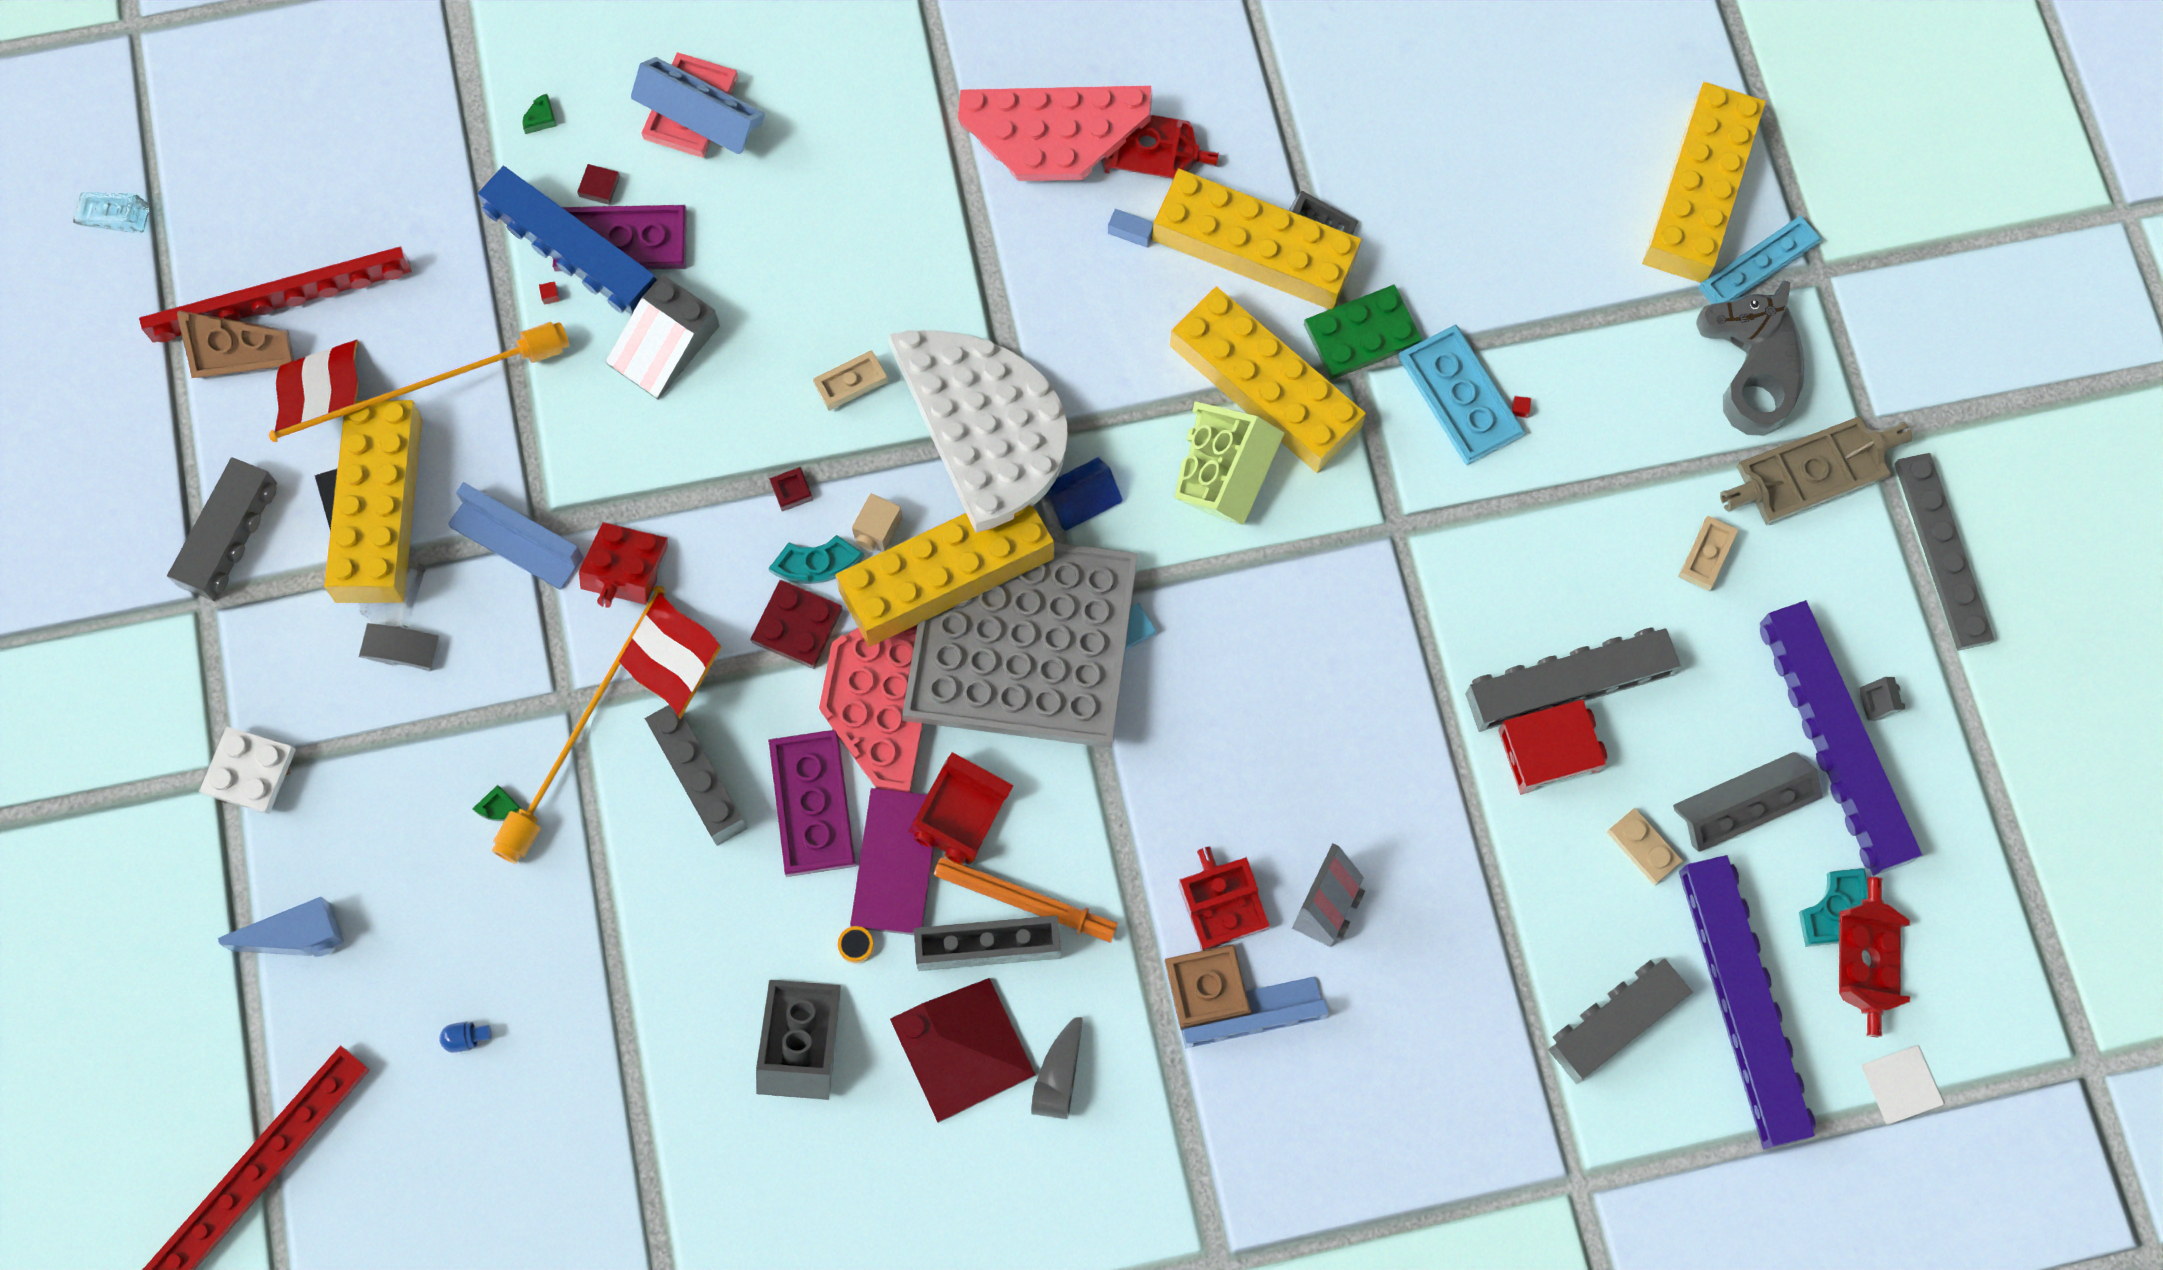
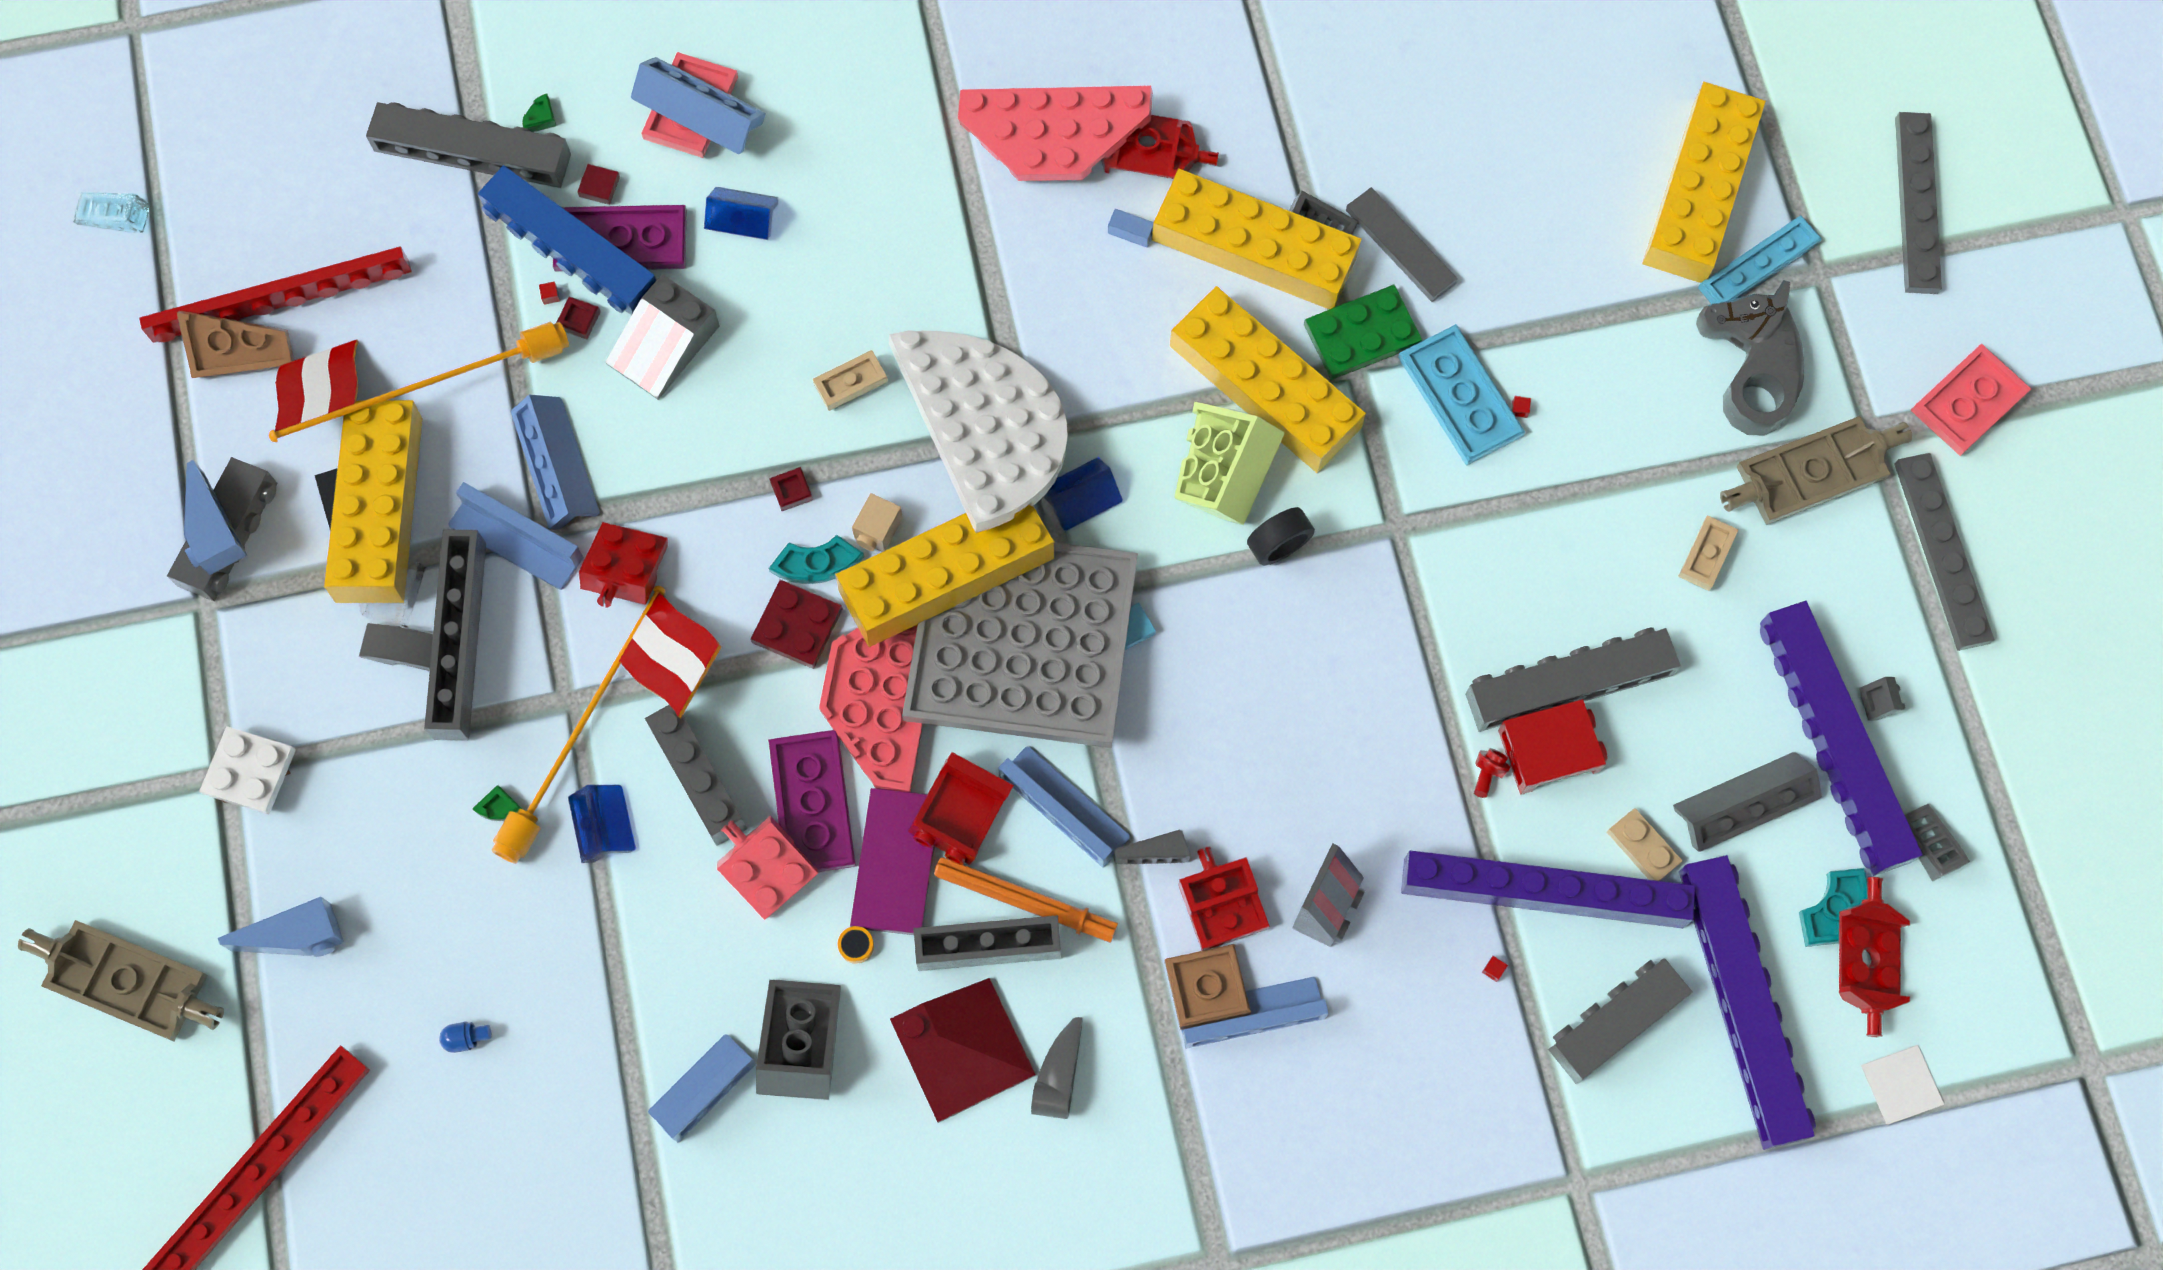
none -> dark tan plate [17,920,224,1042]
none -> medium blue slope [184,460,248,575]
none -> dark grey brick [366,102,571,188]
none -> dark grey brick [424,529,486,741]
none -> medium blue panel [510,394,600,530]
none -> dark red tile [556,296,601,340]
none -> clear blue panel [568,784,636,863]
none -> medium blue panel [648,1034,756,1143]
none -> clear blue panel [704,187,779,240]
none -> coral plate [717,815,818,920]
none -> medium blue panel [998,746,1130,868]
none -> dark grey slope [1114,829,1190,865]
none -> black tyre [1247,507,1315,566]
none -> dark grey tile [1346,187,1458,302]
none -> dark purple brick [1401,850,1695,929]
none -> red plate [1474,748,1510,798]
none -> red piece [1481,956,1508,982]
none -> dark grey plate [1895,112,1942,294]
none -> dark grey slope [1905,804,1970,882]
none -> coral plate [1911,343,2031,456]

